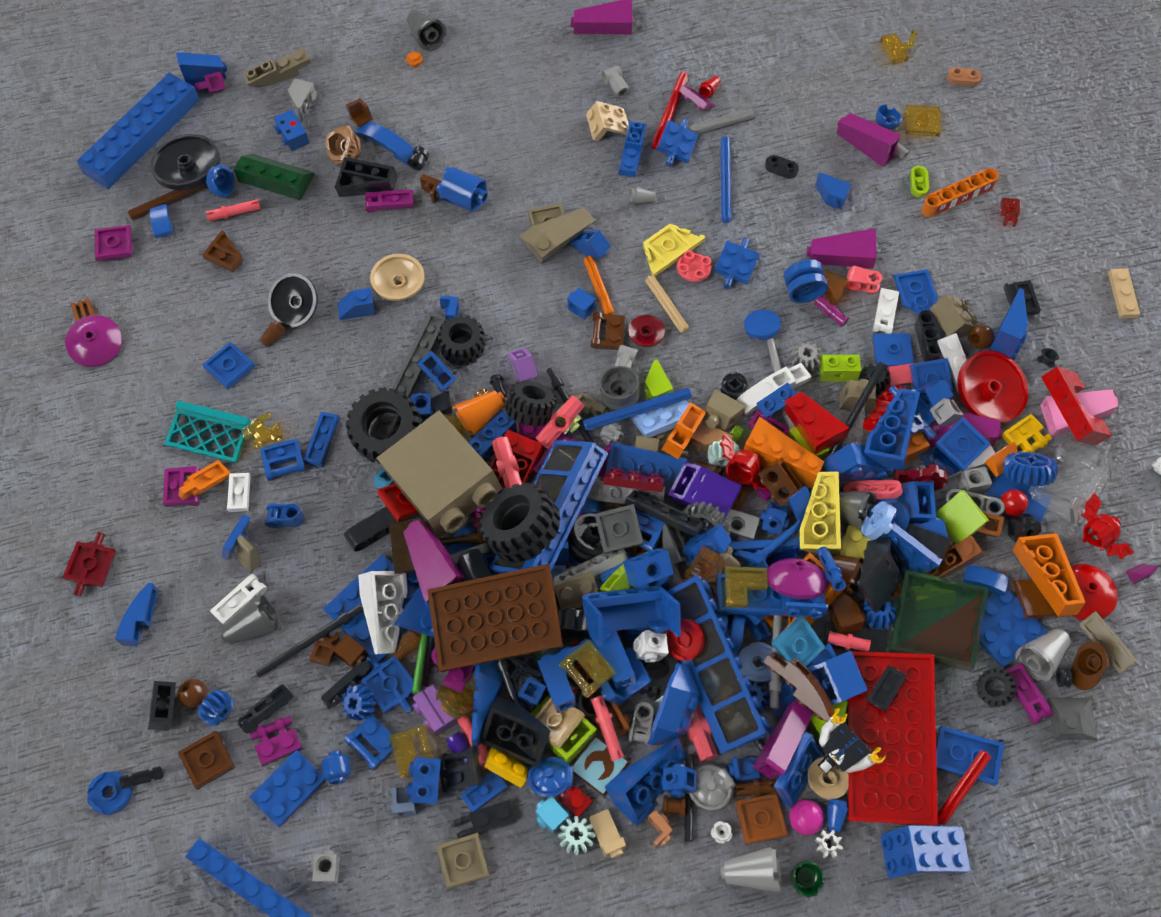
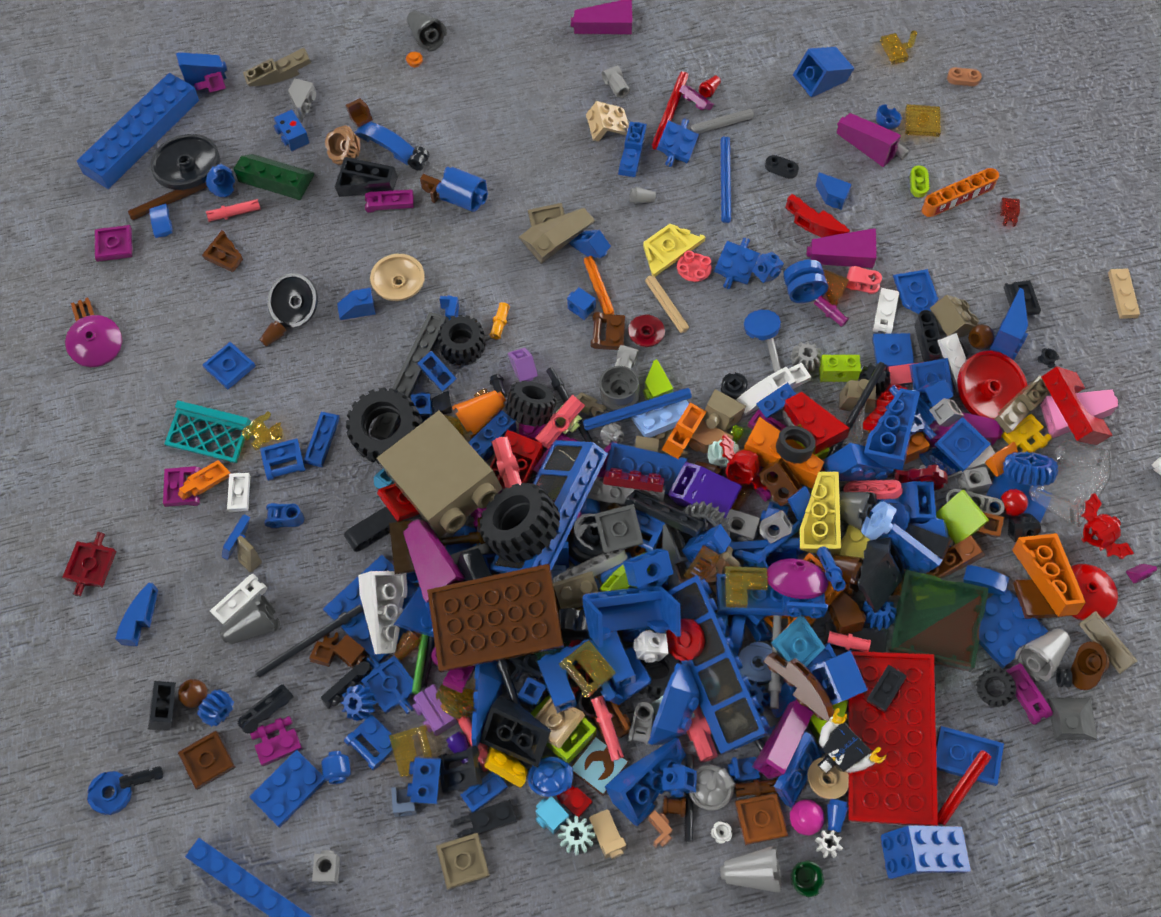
none -> light orange pin [489,302,510,340]
none -> blue brick [752,252,784,283]
none -> light grey brick [759,510,793,544]
none -> black tyre [776,426,816,463]
none -> red slope [785,194,850,237]
none -> blue slope [793,47,855,97]
none -> dark tan slope [995,375,1050,434]

